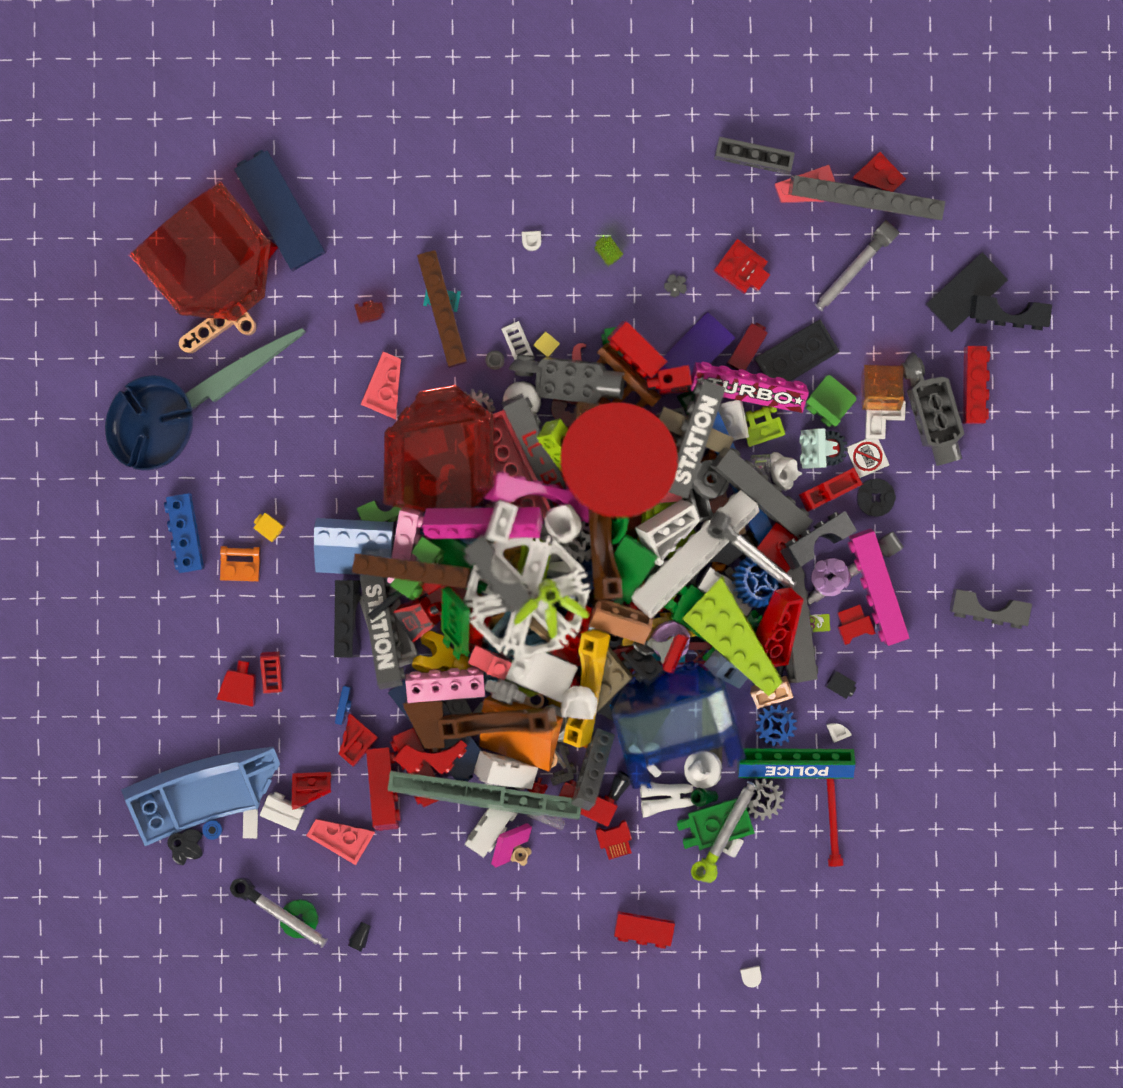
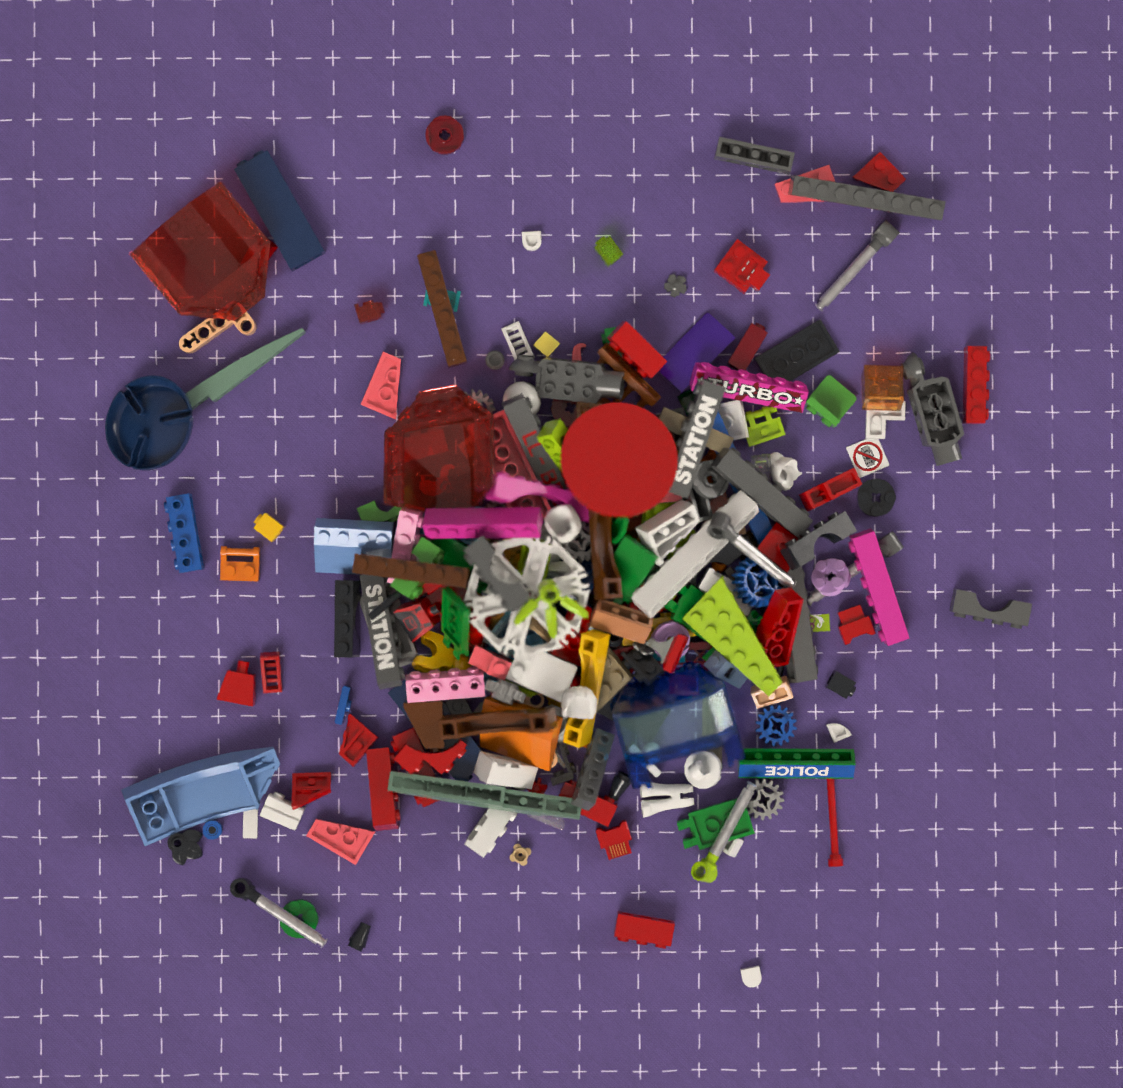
white slope [485,500,518,544] -> none
dark pink tile [491,823,532,868] -> none
red torso [646,365,692,395] -> none
dark green cone [691,788,718,807] -> none
light aqua plate [799,428,848,469] -> none
black tile [925,252,1008,332] -> none
black arch [970,295,1052,331] -> none
none -> dark red plate [425,115,464,155]

